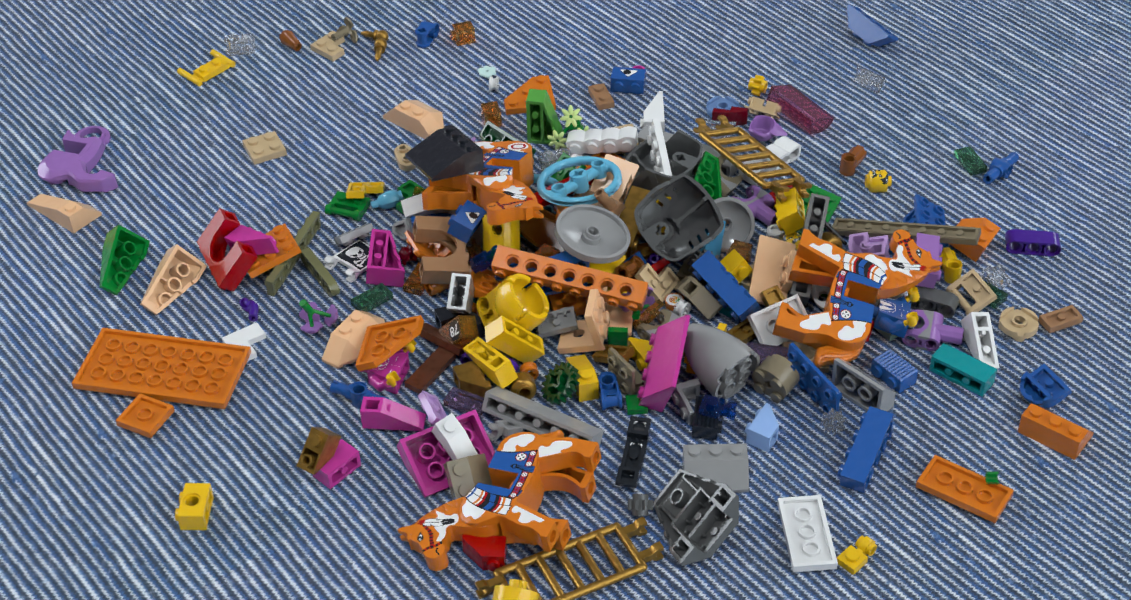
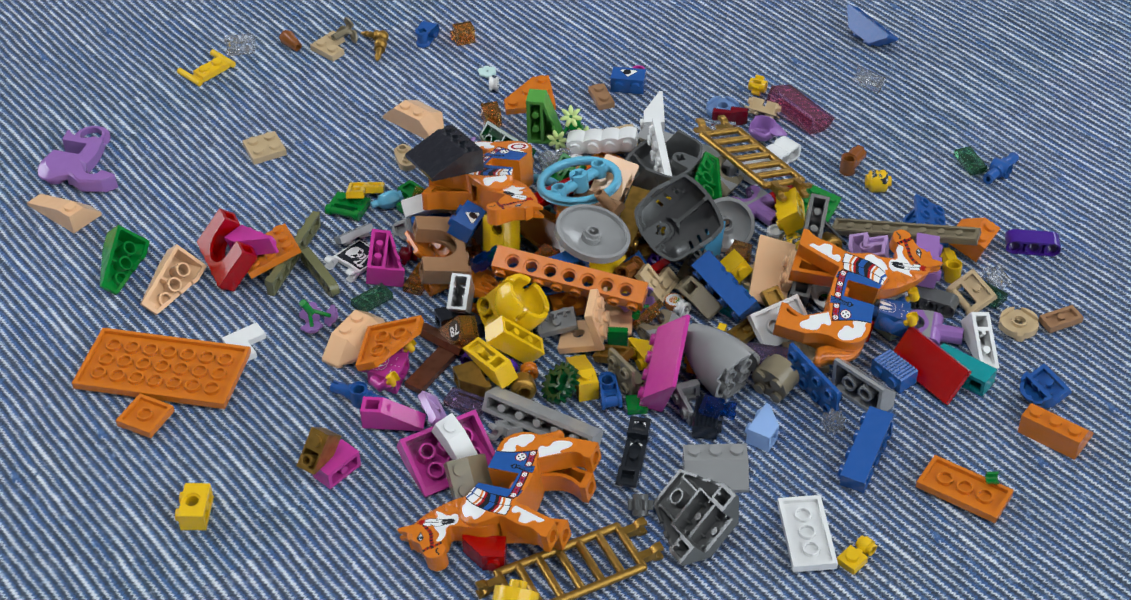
dark purple arm [239,297,259,322] -> none
none -> red tile [893,327,972,405]

